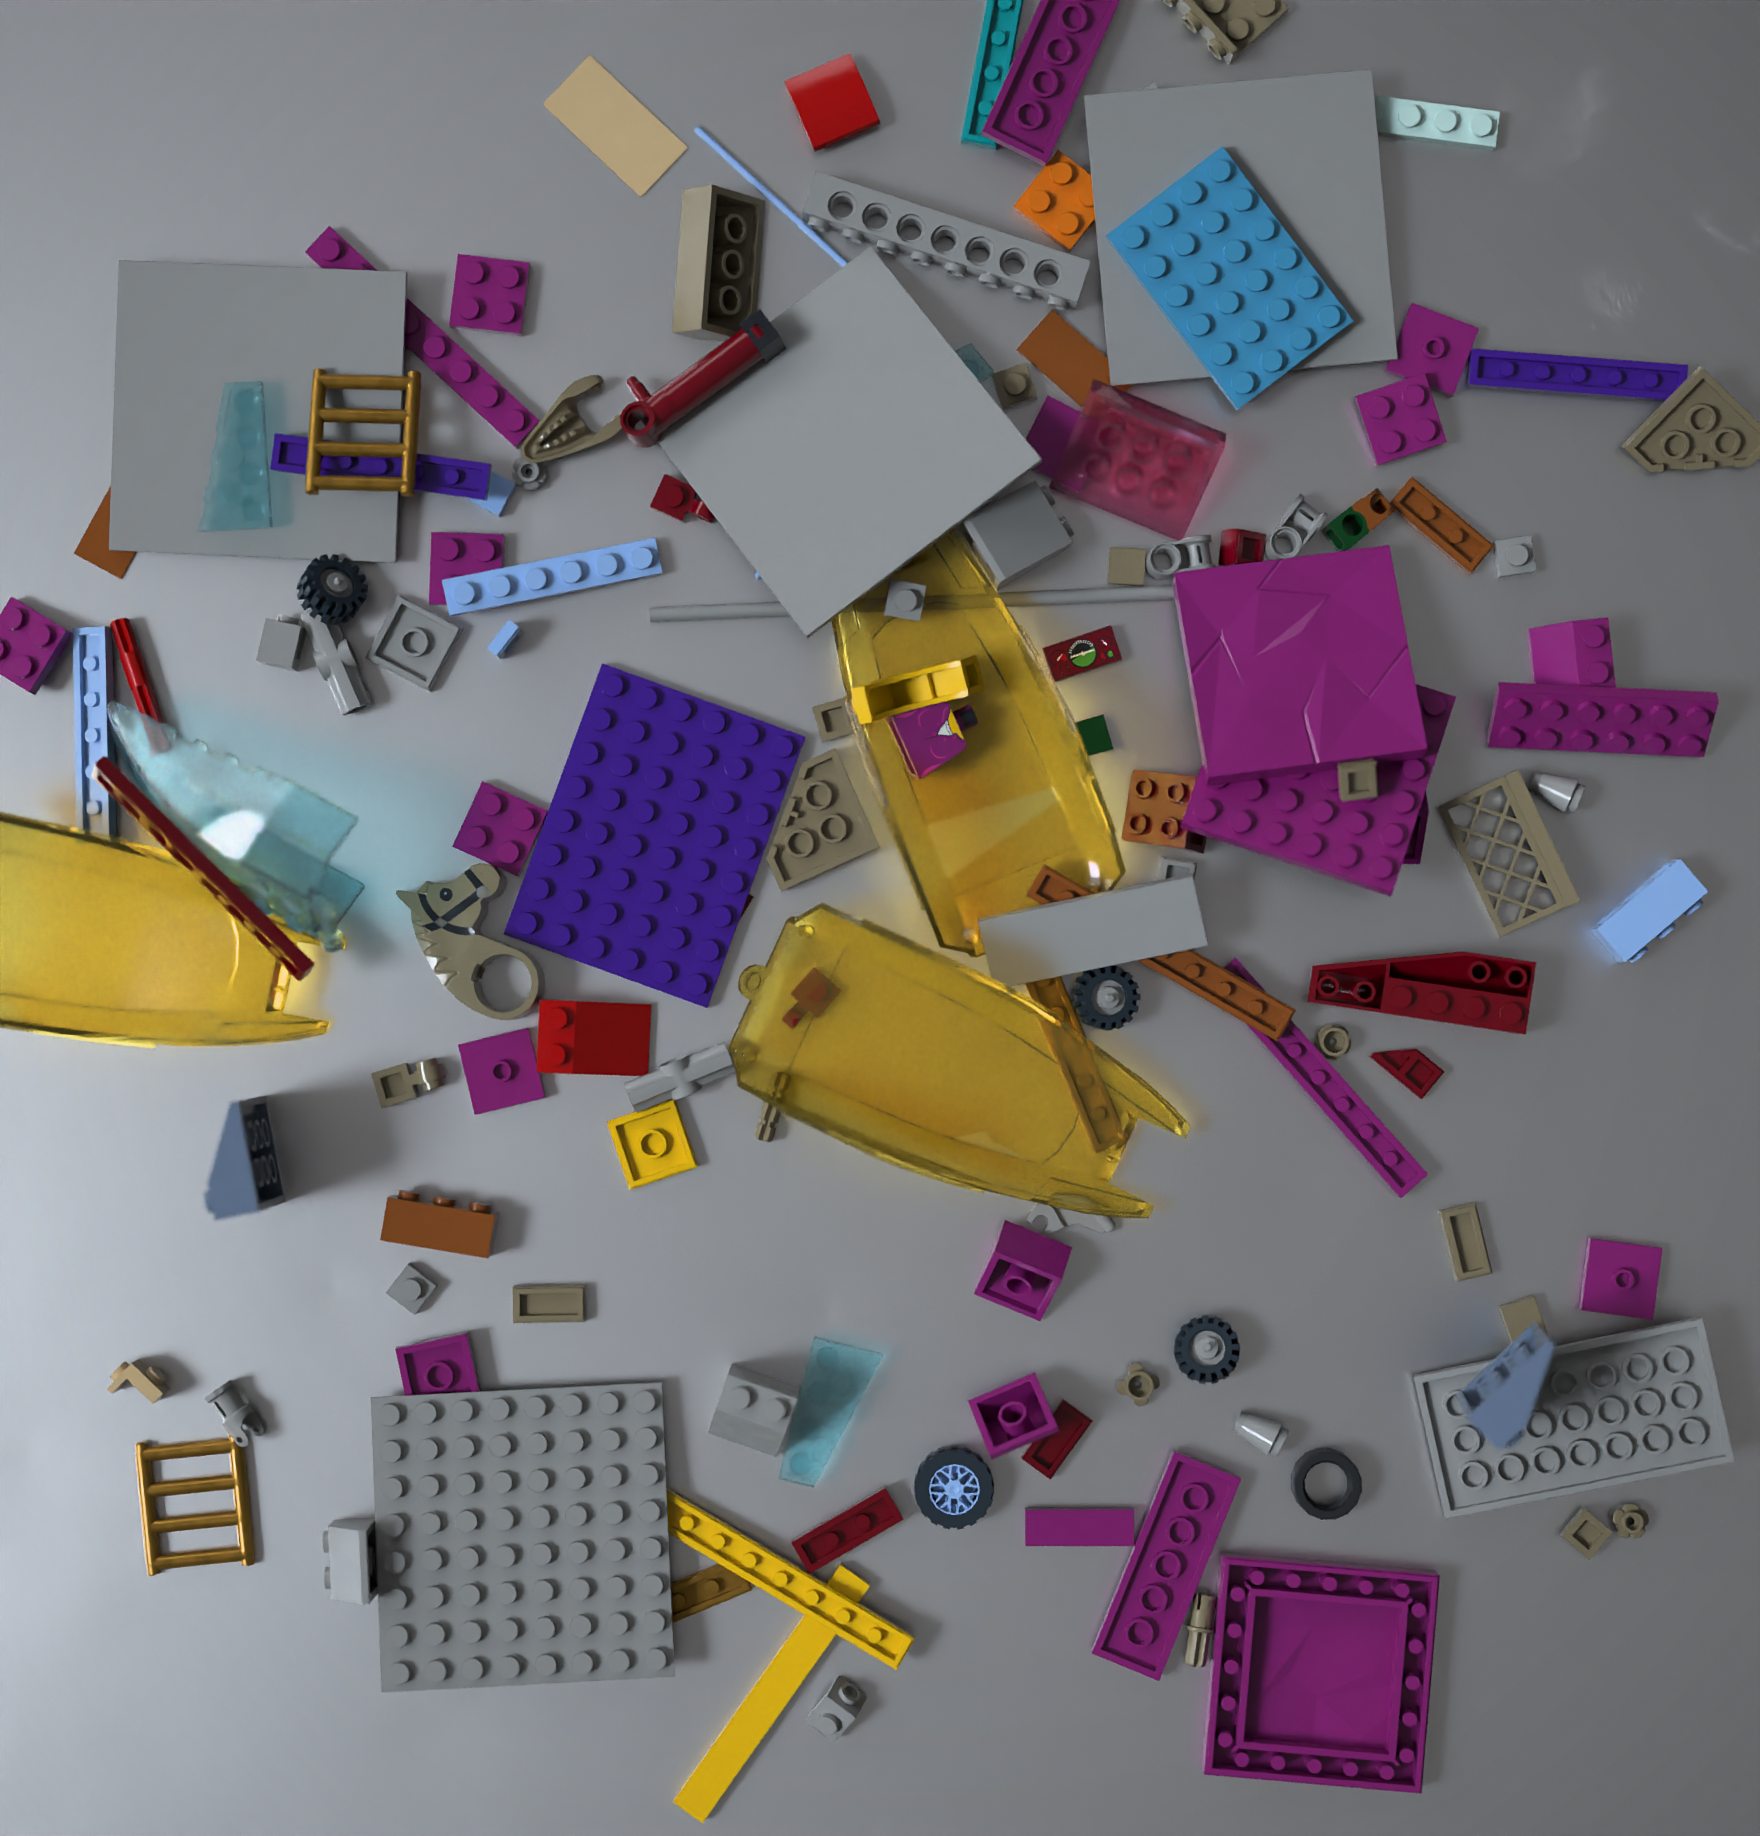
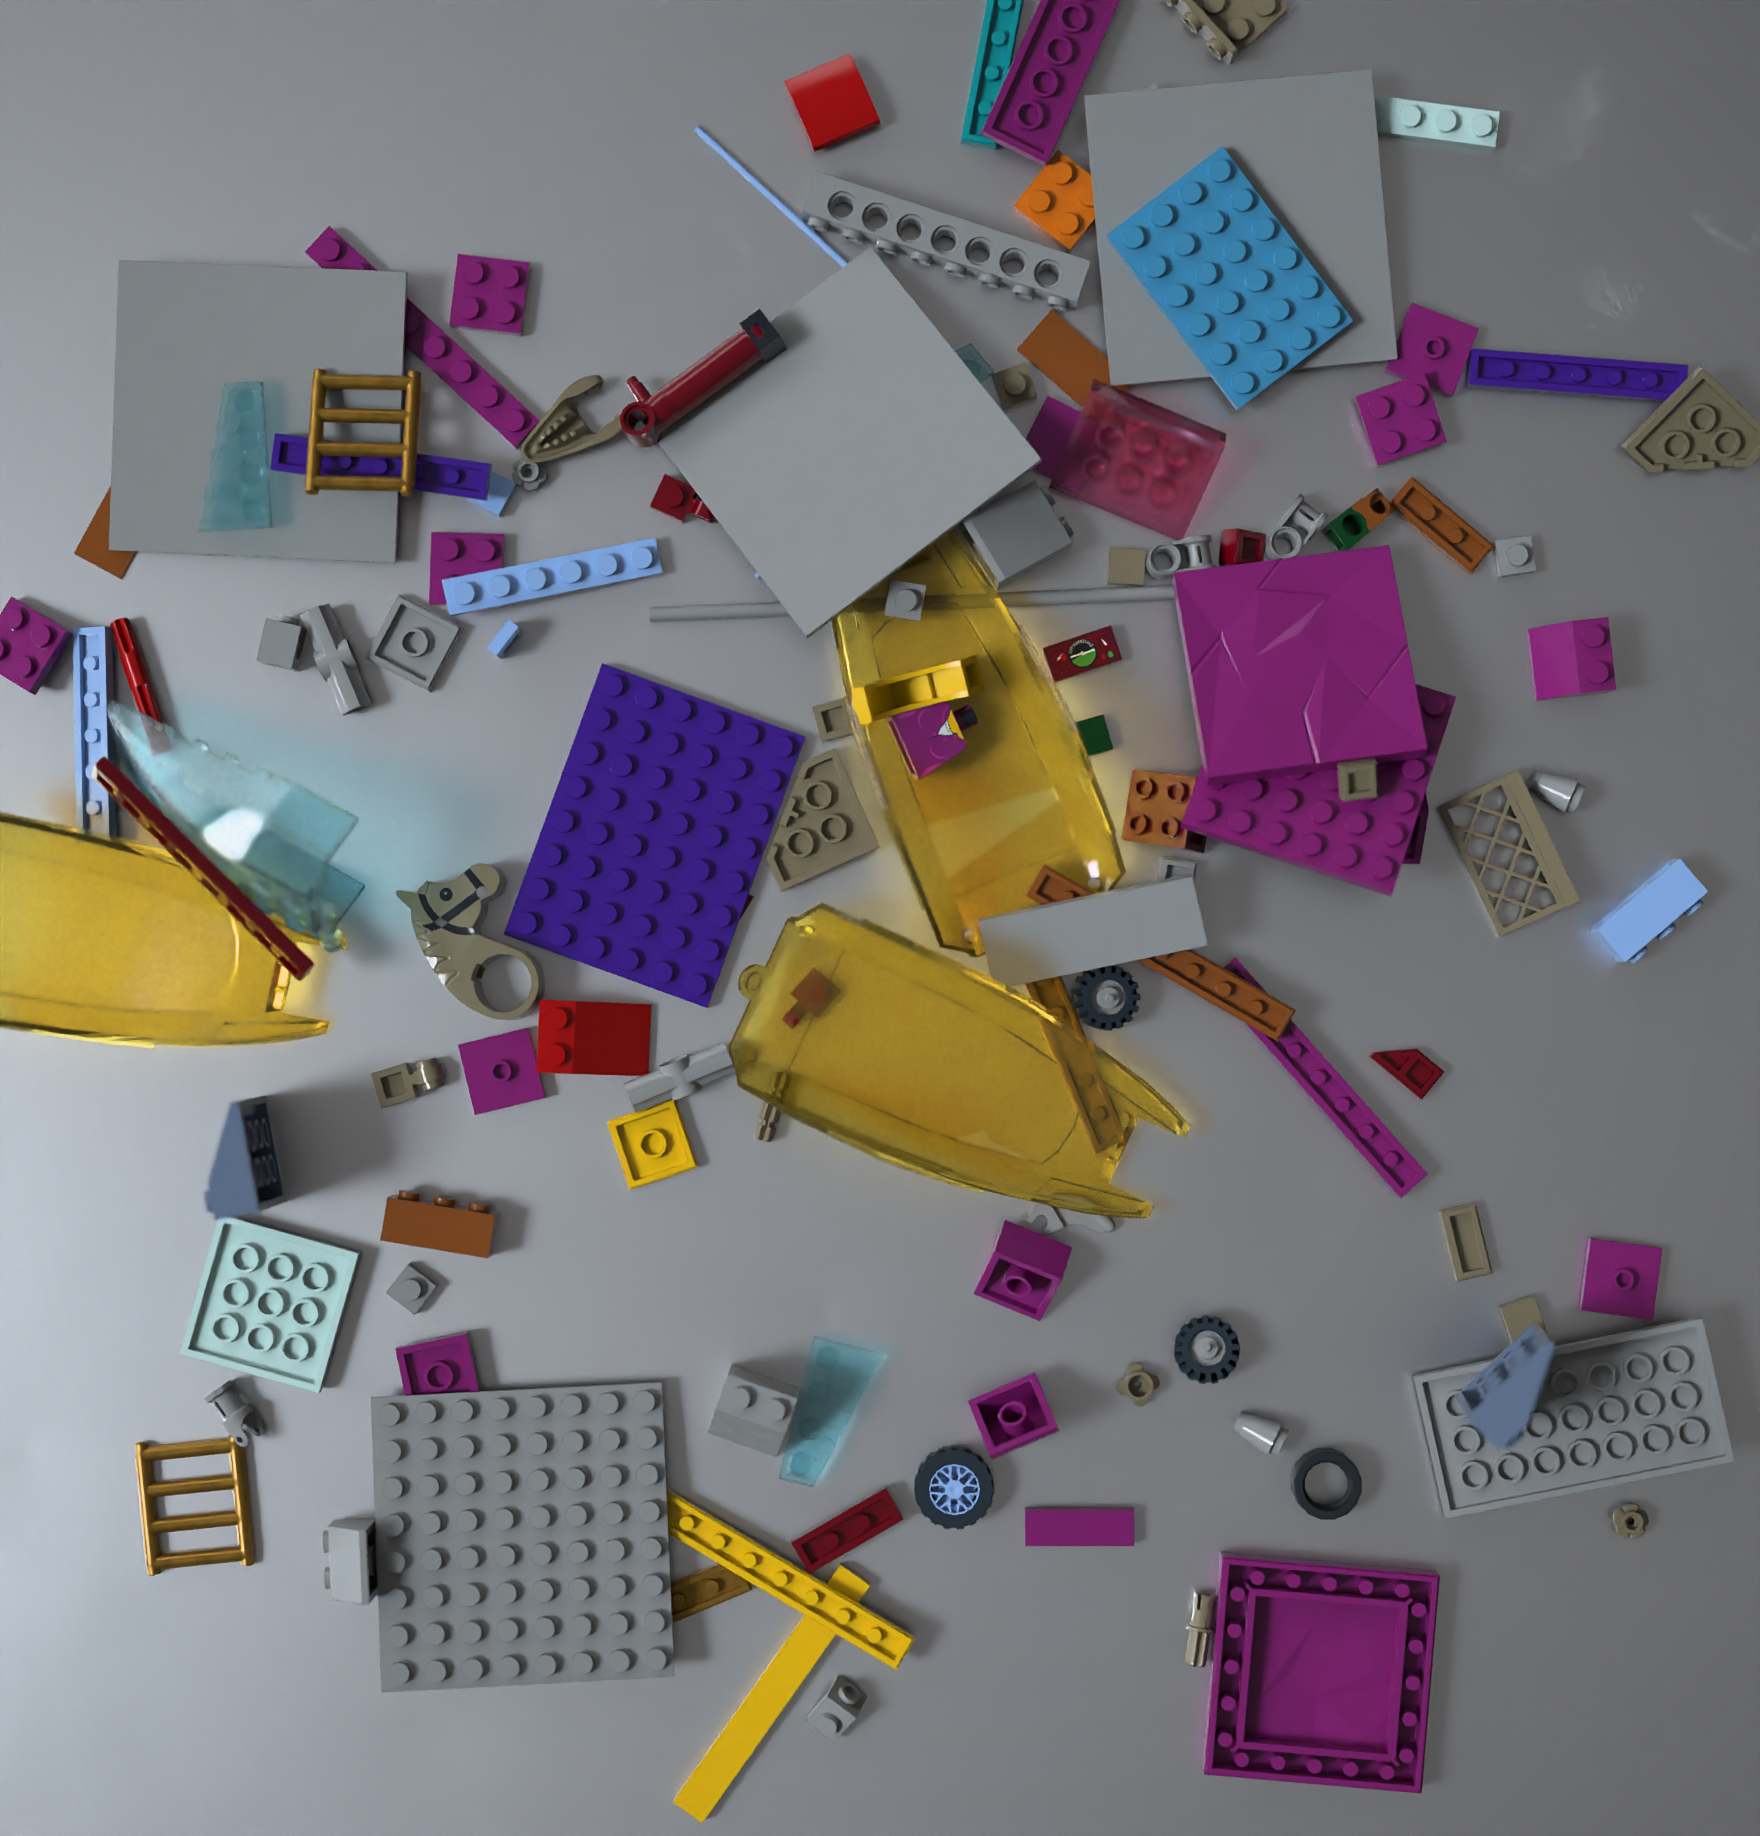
tan bracket [107,1359,170,1404] -> none
black wheel [297,554,369,625] -> none
magenta plate [452,781,548,877] -> none
dark tan tile [513,1284,587,1323] -> none
tan sticker [543,56,687,196] -> none
dark tan slope [672,185,765,342] -> none
dark red tile [1021,1399,1093,1480] -> none
magenta plate [1091,1449,1241,1681] -> none
dark red wedge [1307,951,1536,1034] -> none
dark tan plate [1315,1024,1351,1060] -> none
magenta plate [1487,682,1719,757] -> none
dark tan plate [1559,1507,1613,1560] -> none
none -> light aqua plate [179,1217,361,1393]

